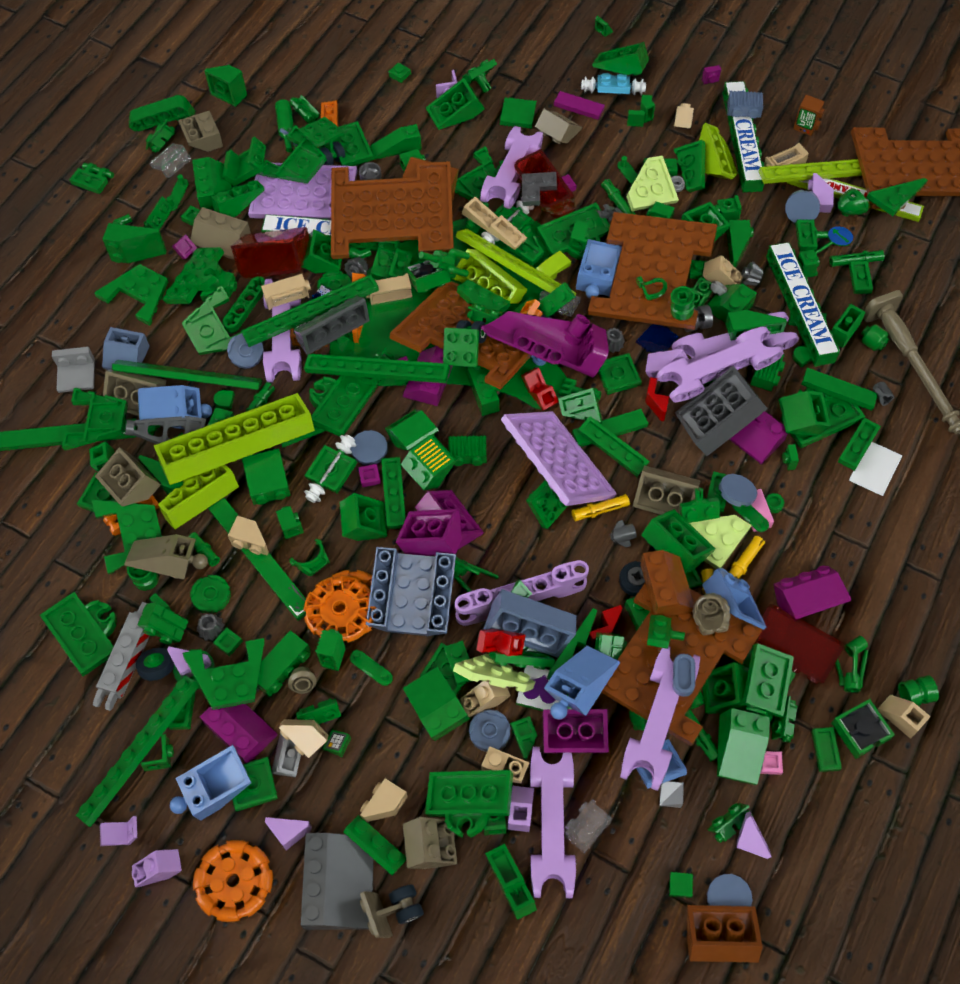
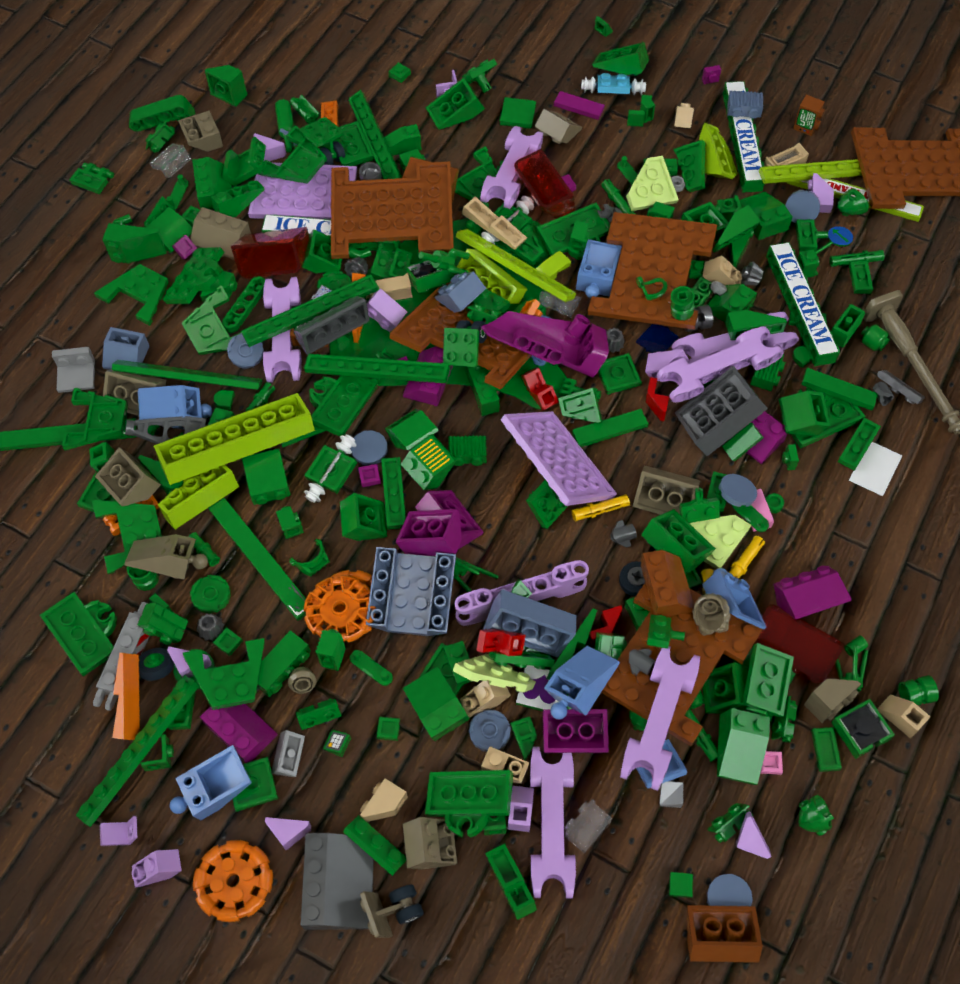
tan slope [228,516,269,555] -> none
tan window [261,274,311,310] -> none
tan slope [279,719,329,758] -> none
flat silver plate [522,172,557,206] -> none
green plate [539,282,576,318] -> none
green plate [578,416,650,477] -> none
sand blue tile [673,654,695,697] -> none
green wing [866,178,928,216] -> none
none -> orange slope [112,653,140,740]
none -> green slope [145,207,193,253]
none -> lavender slope [254,133,287,161]
none -> green tile [348,90,402,179]
none -> lavender hinge [366,288,407,332]
none -> green tile [377,717,400,741]
none -> sand blue slope [435,271,487,313]
none -> dark grey piece [628,648,656,676]
none -> green slope [712,205,761,253]
none -> green tile [722,423,764,461]
none -> green slope [740,192,792,240]
none -> green helmet [798,795,834,836]
none -> dark tan slope [804,678,861,723]
none -> flat silver hinge [877,370,925,404]

